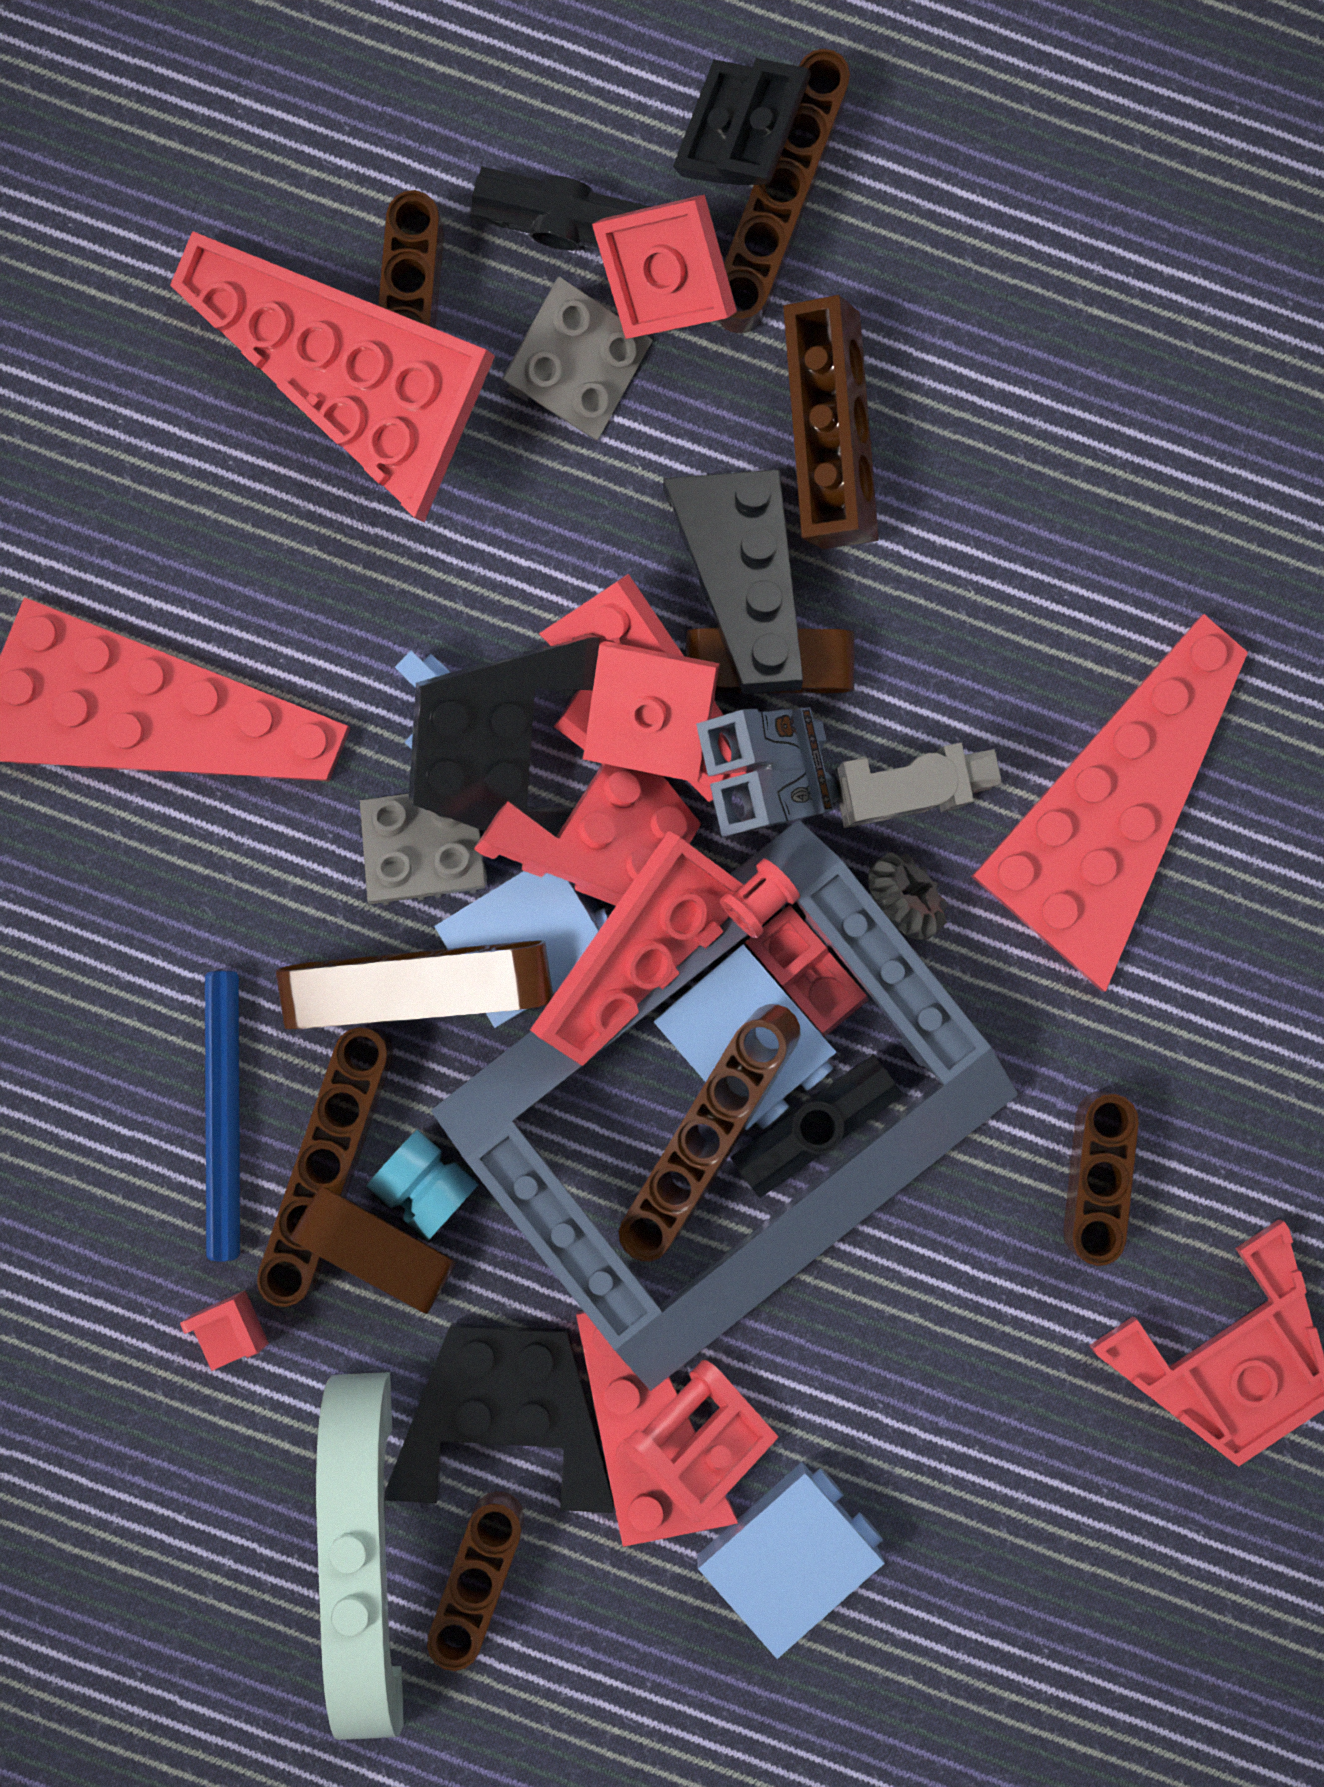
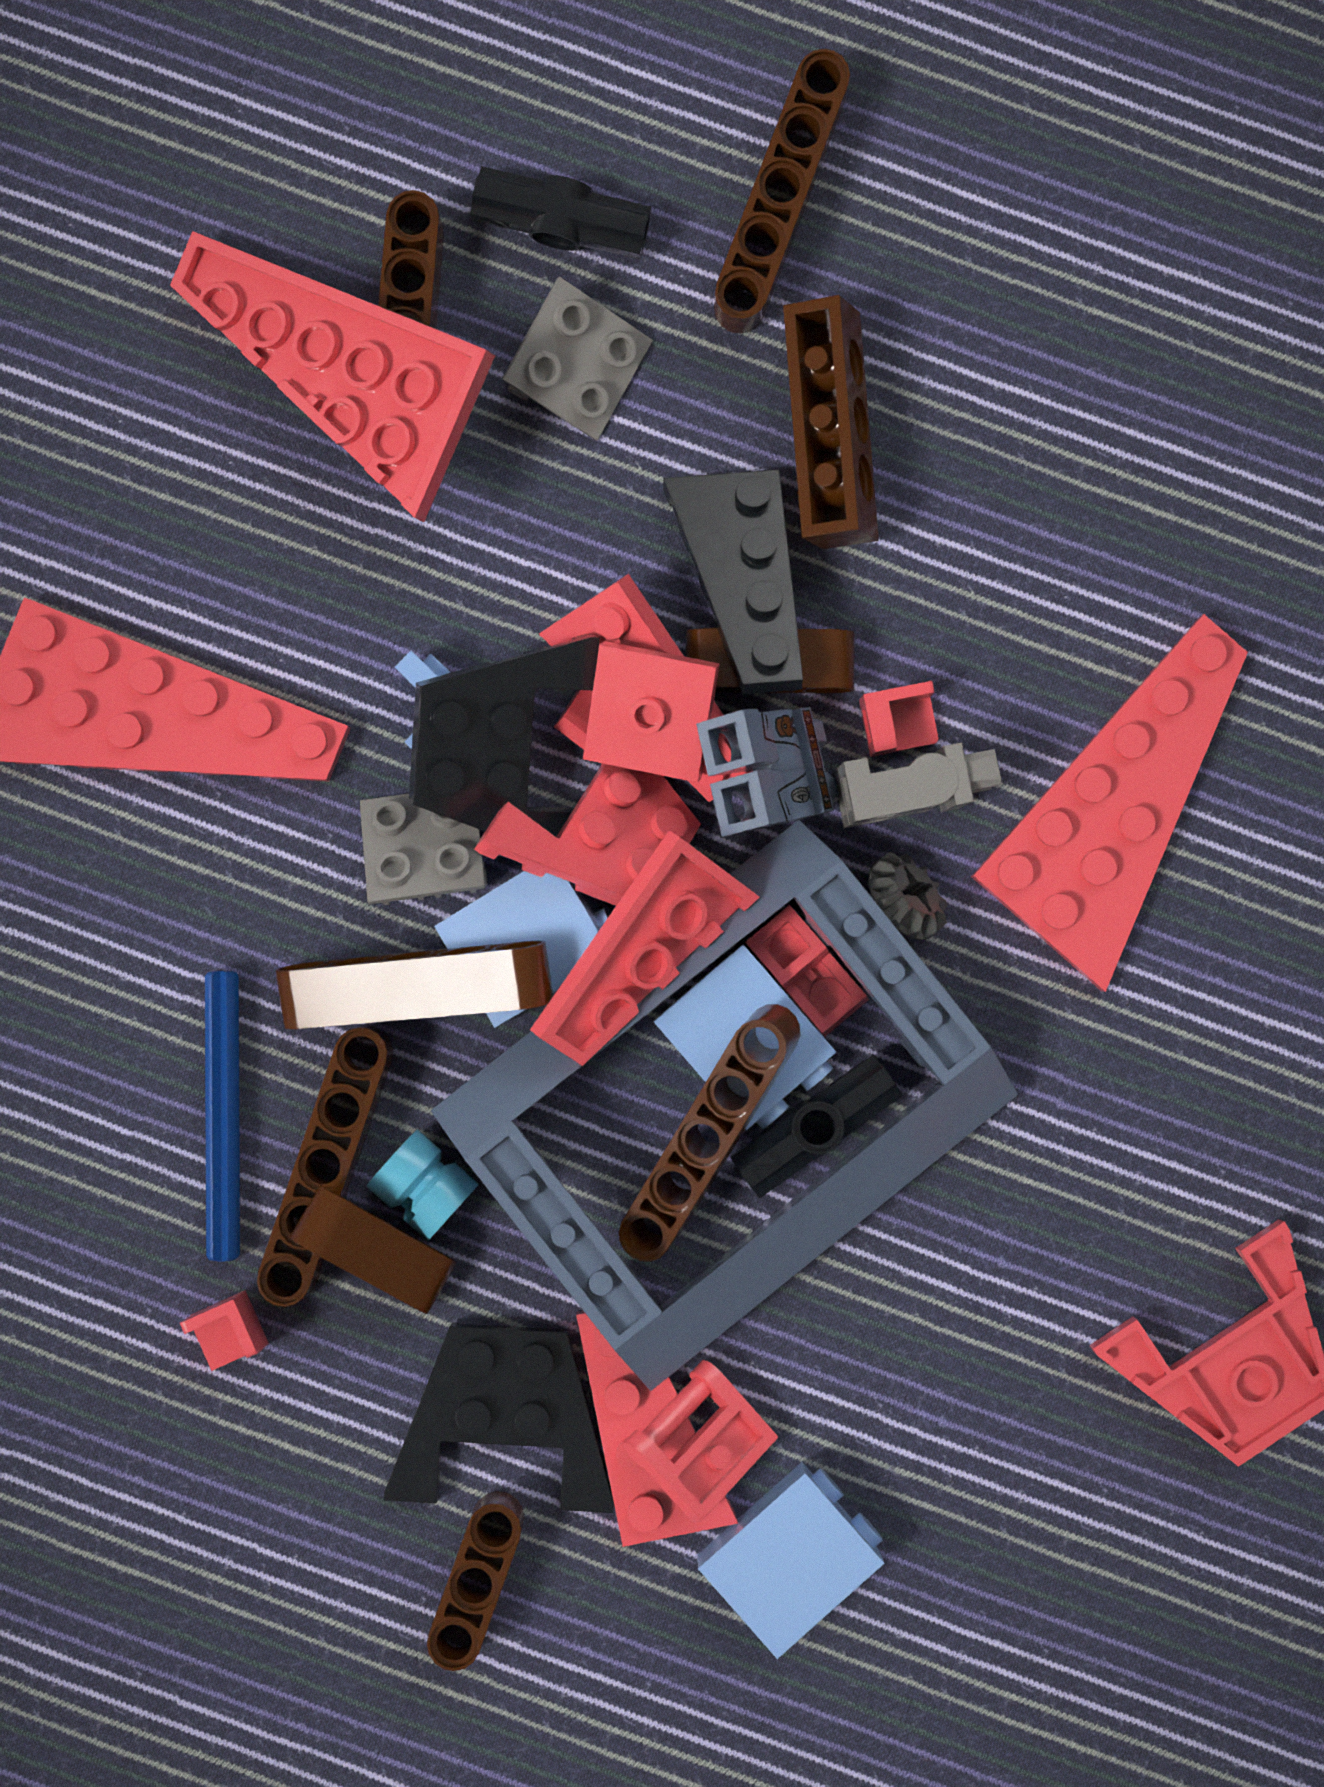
light aqua arch [316,1372,404,1740] -> none
coral plate [592,194,737,339] -> none
black slope [673,58,811,185] -> none
coral bush [719,858,800,938] -> none
reddish brown beam [1063,1091,1139,1266] -> none
none -> coral panel [859,681,938,757]

